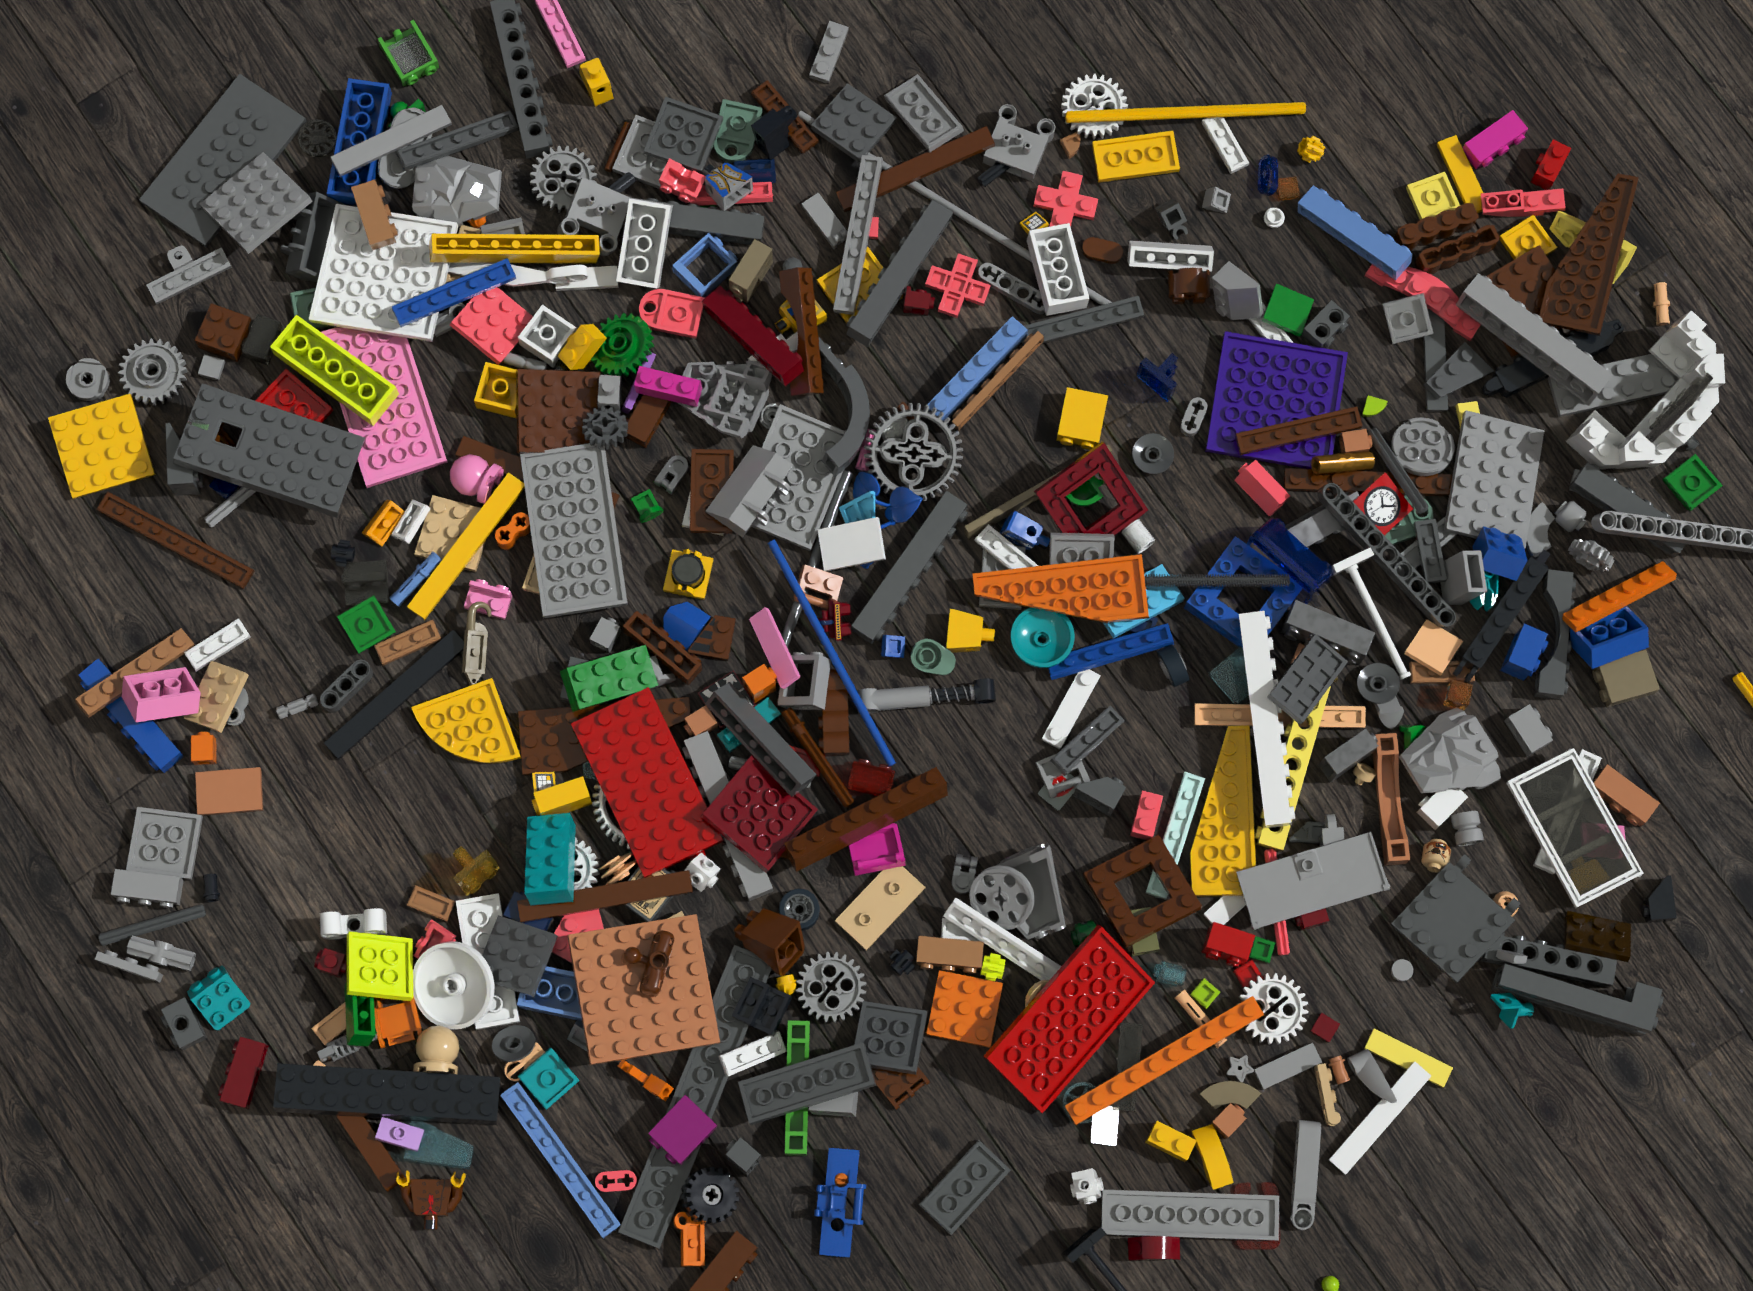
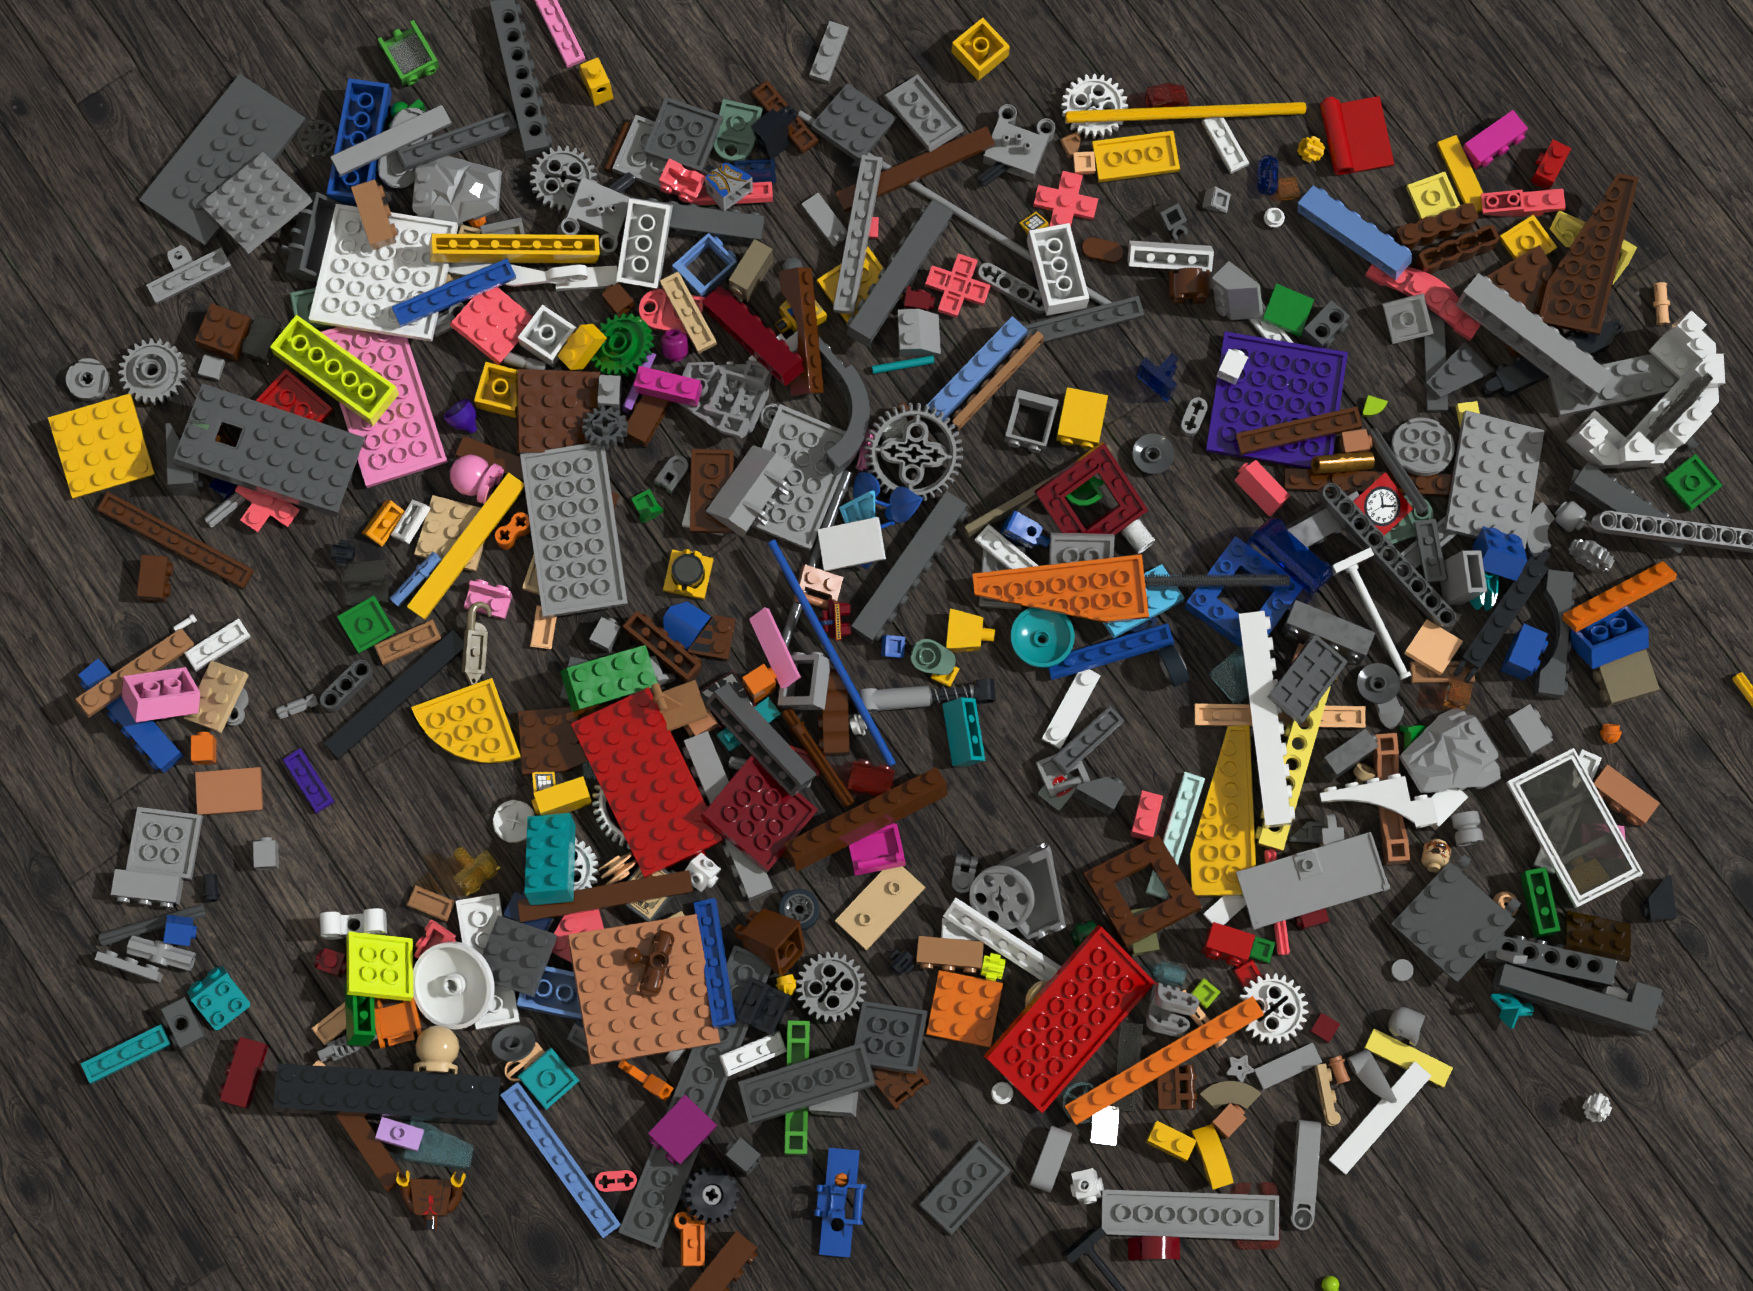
none -> teal plate [81,1024,172,1084]
none -> reddish brown brick [137,555,174,603]
none -> blue brick [163,915,197,946]
none -> white piece [173,614,197,631]
none -> coral plate [235,485,300,533]
none -> light grey brick [253,837,279,871]
none -> dark purple tile [282,748,335,814]
none -> dark purple helmet [444,399,477,434]
none -> white tile [493,800,535,843]
none -> light nougat tile [530,605,557,649]
none -> reddish brown brick [602,282,634,318]
none -> medium nougat plate [651,680,709,731]
none -> tan plate [660,272,717,354]
none -> magenta head [661,329,689,362]
none -> light grey tile [665,1050,685,1064]
none -> blue plate [694,898,736,1028]
none -> white plate [850,714,867,736]
none -> teal bar [872,355,934,374]
none -> light grey slope [897,309,941,357]
none -> yellow tile [931,666,960,688]
none -> teal brick [942,697,986,767]
none -> yellow brick [951,18,1010,81]
none -> white tile [991,1082,1013,1105]
none -> light grey window [1004,389,1058,453]
none -> light grey beam [1030,1125,1072,1193]
none -> light nougat plate [1073,151,1096,175]
none -> clear red slope [1145,83,1190,108]
none -> light grey piece [1146,983,1199,1038]
none -> reddish brown plate [1157,1065,1197,1110]
none -> white brick [1216,349,1248,385]
none -> red door [1320,96,1394,175]
none -> white arch [1320,774,1437,828]
none -> light grey helmet [1388,1007,1425,1046]
none -> green brick [1520,867,1561,938]
none -> white gear [1582,1093,1612,1122]
none -> orange plate [1600,724,1622,744]
none -> white tile [1602,986,1629,1001]

